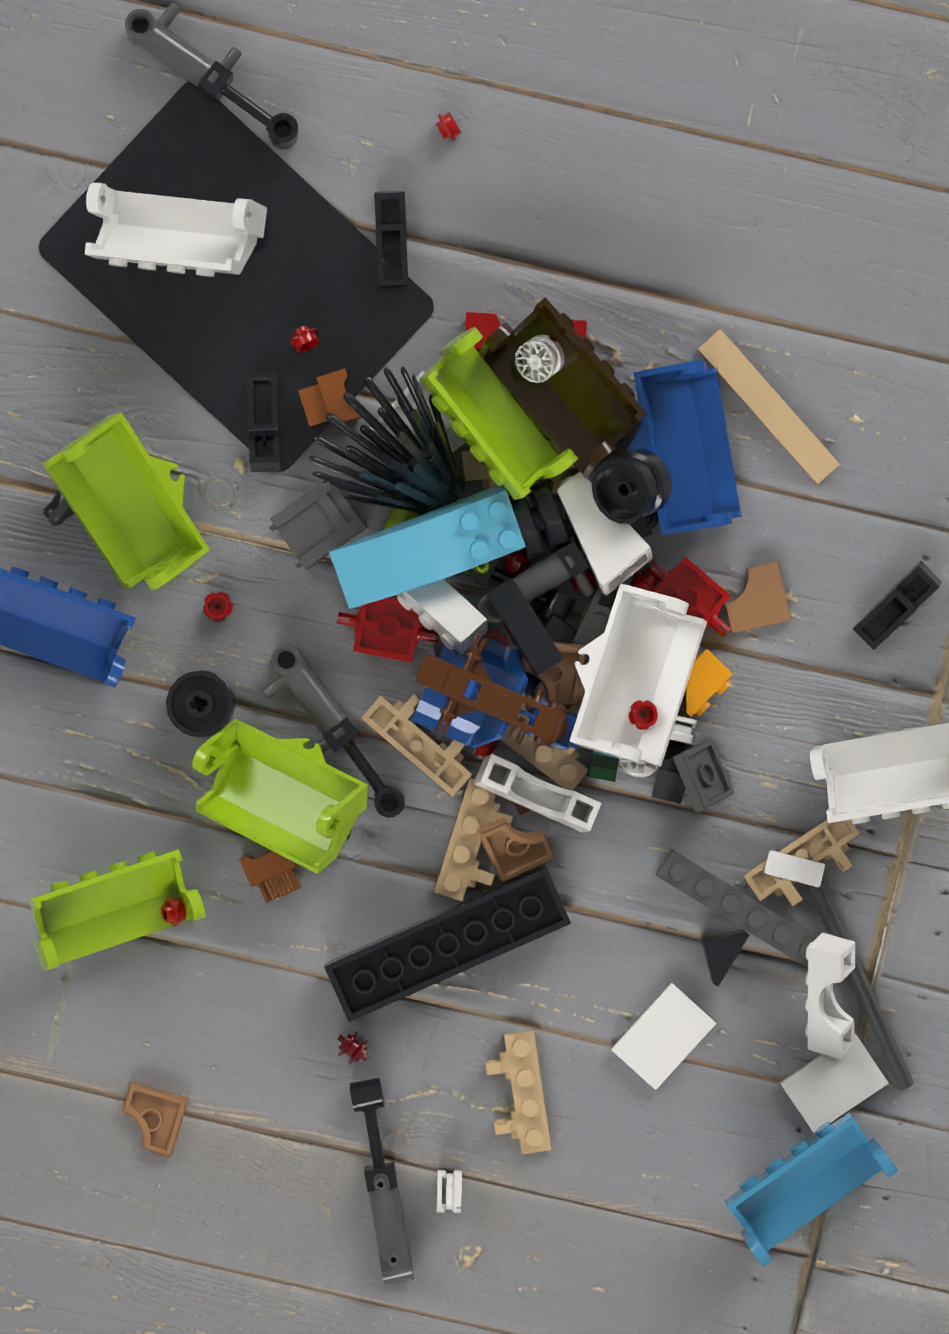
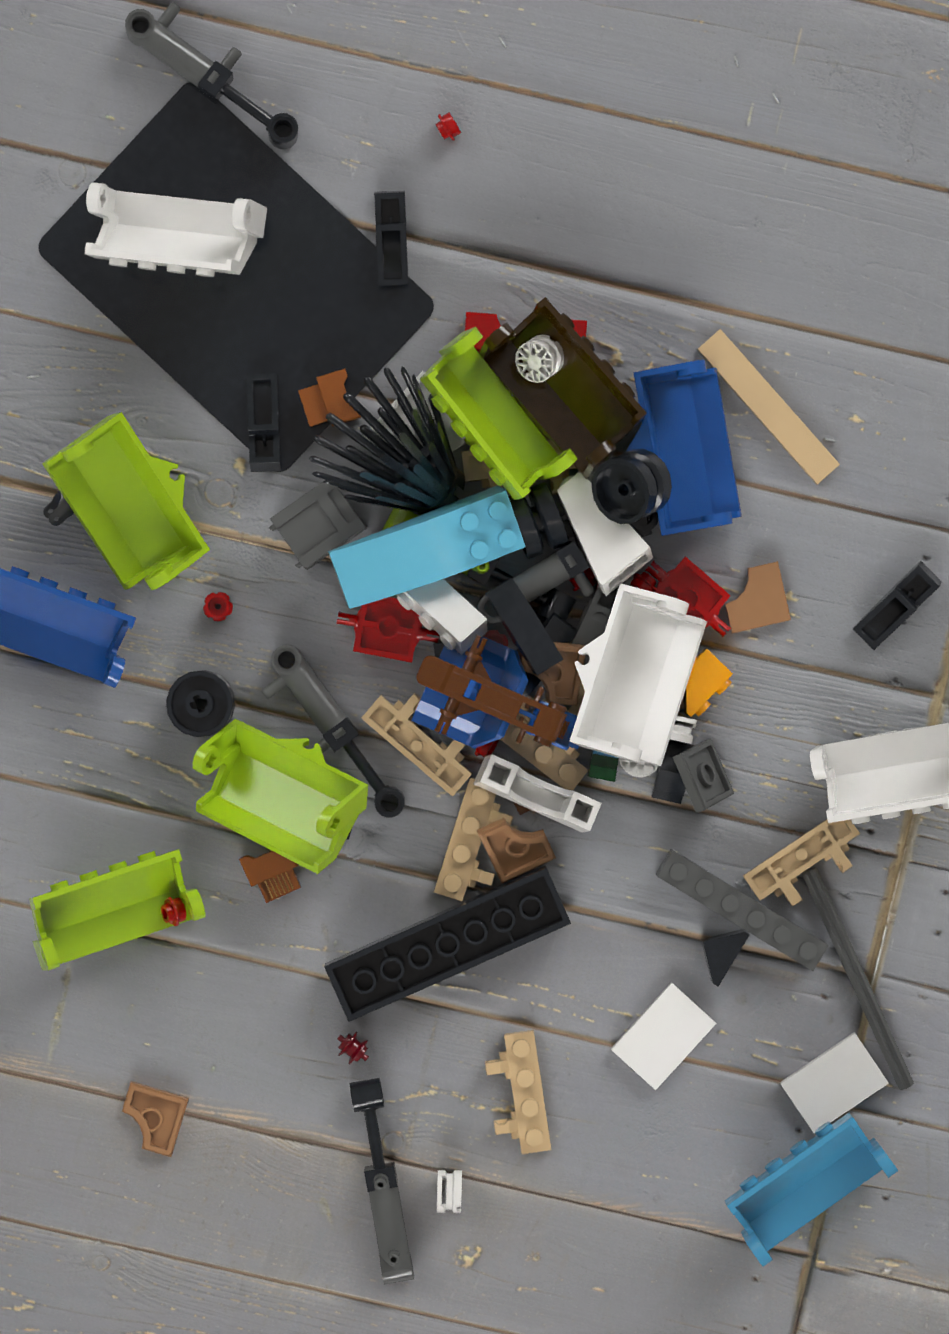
red plate [290,326,319,353] -> none
red plate [503,550,531,577] -> none
red plate [628,700,658,730] -> none
white sticker [764,850,825,887] -> none
white arch [805,932,855,1059] -> none

